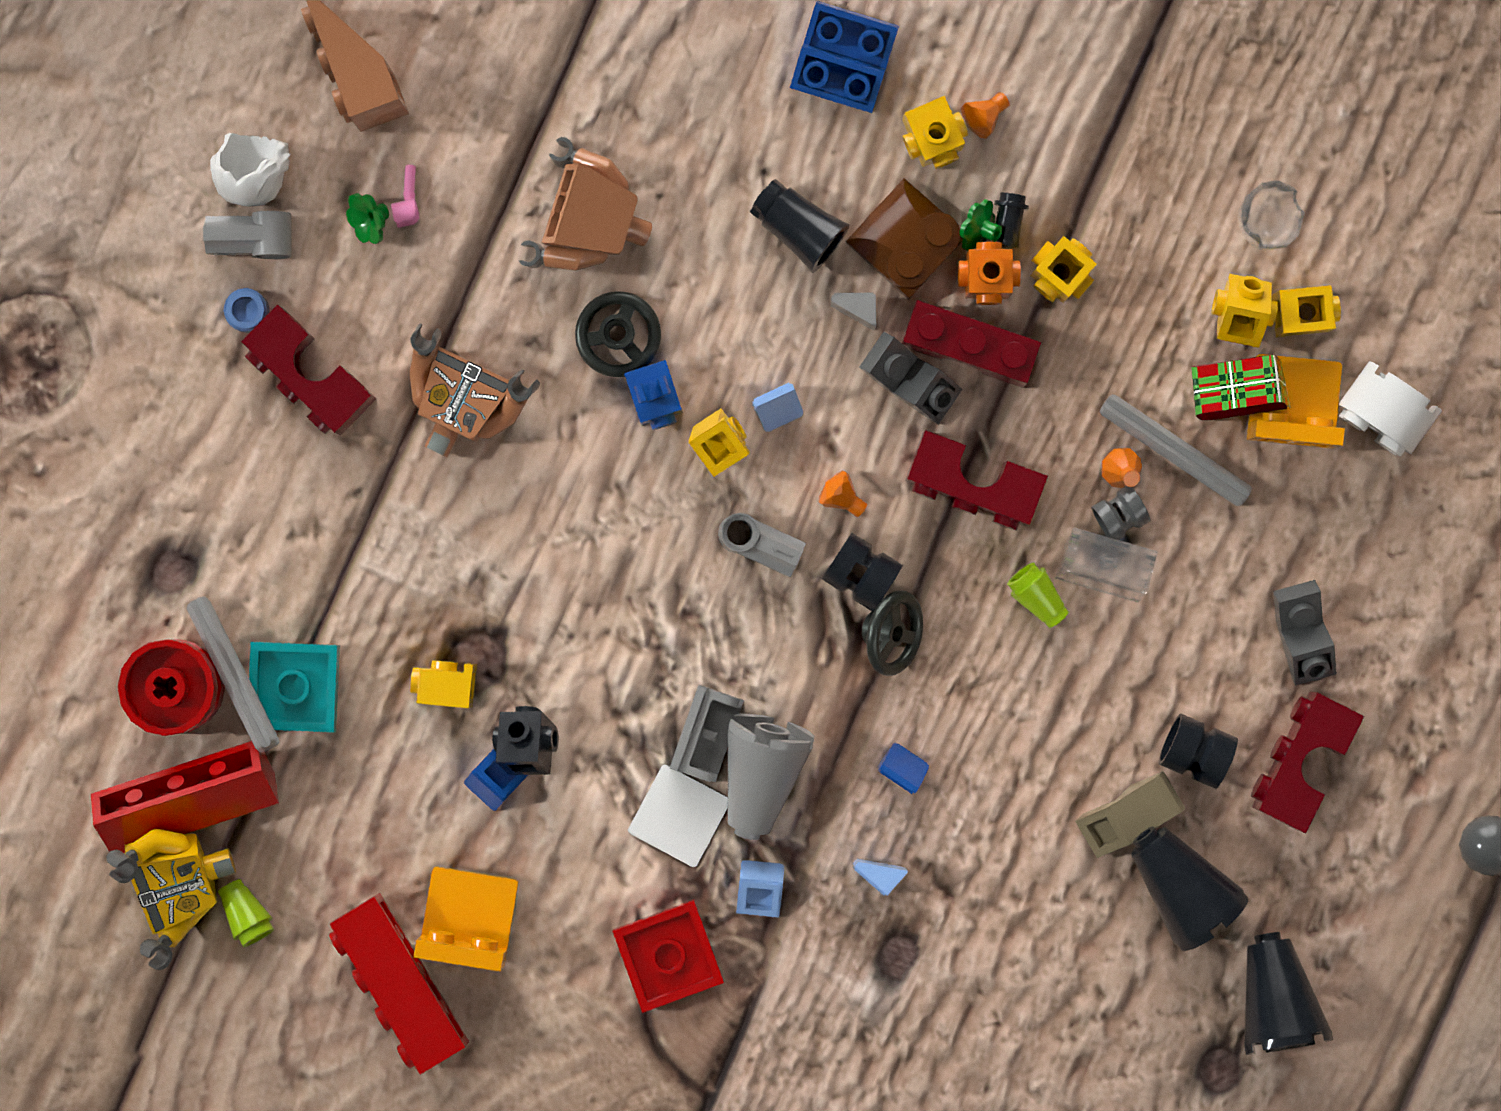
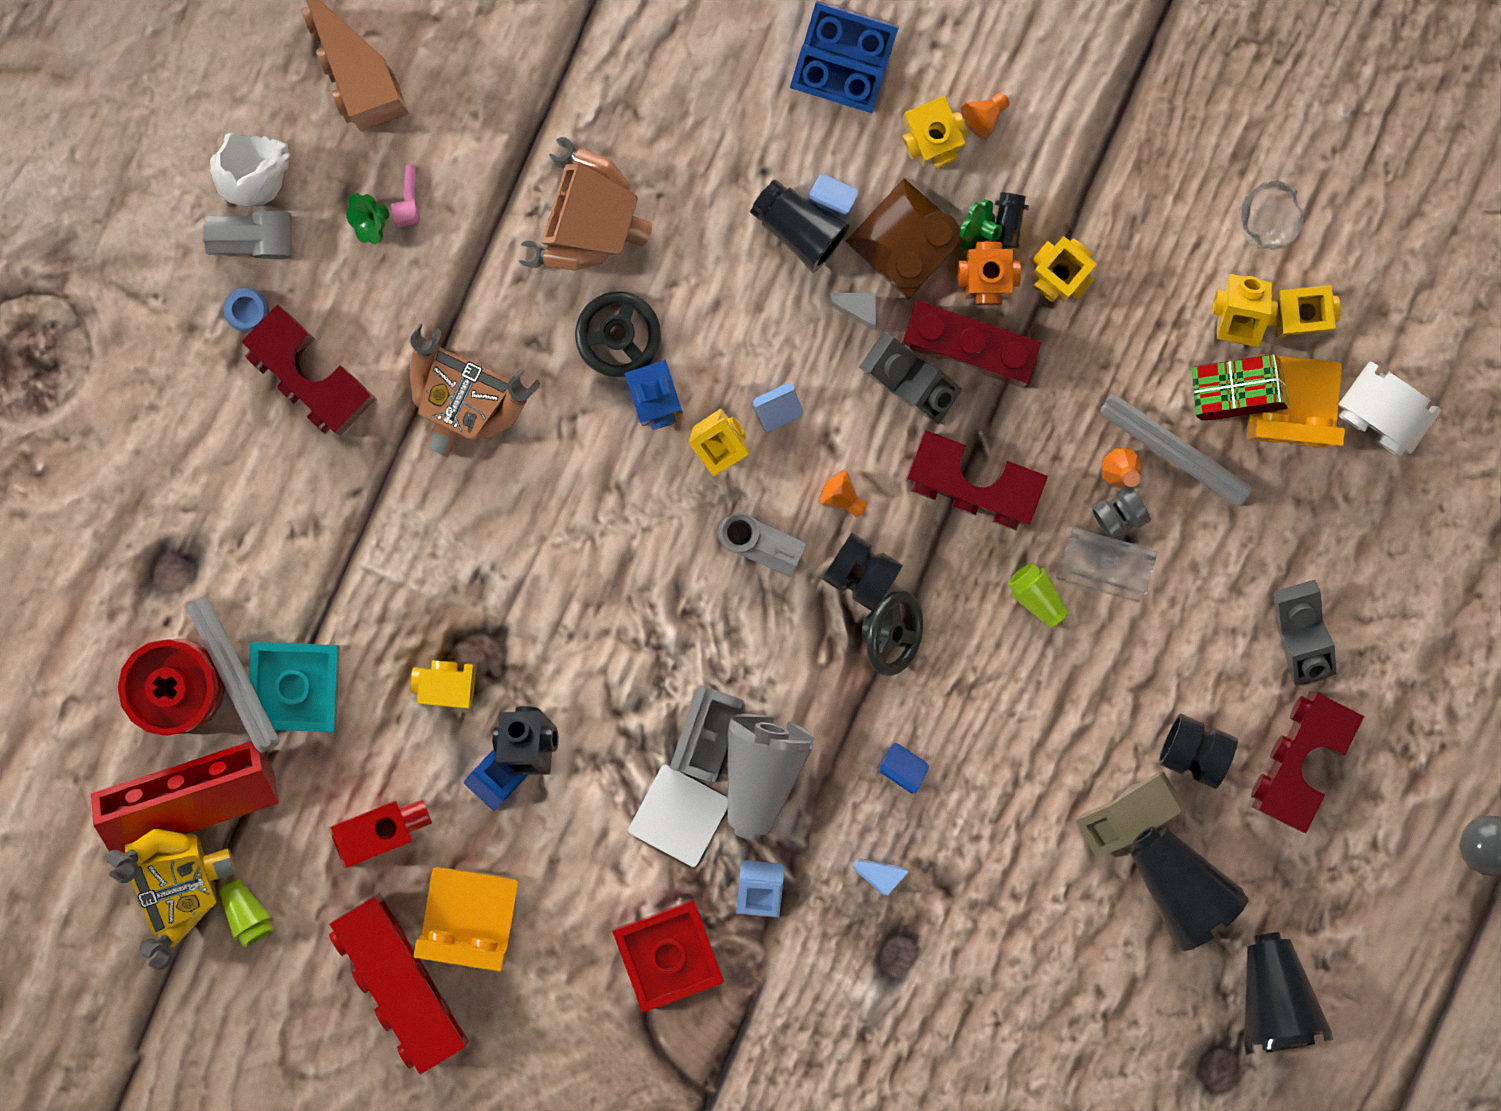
none -> red torso [328,799,432,868]
none -> light blue slope [808,174,859,220]

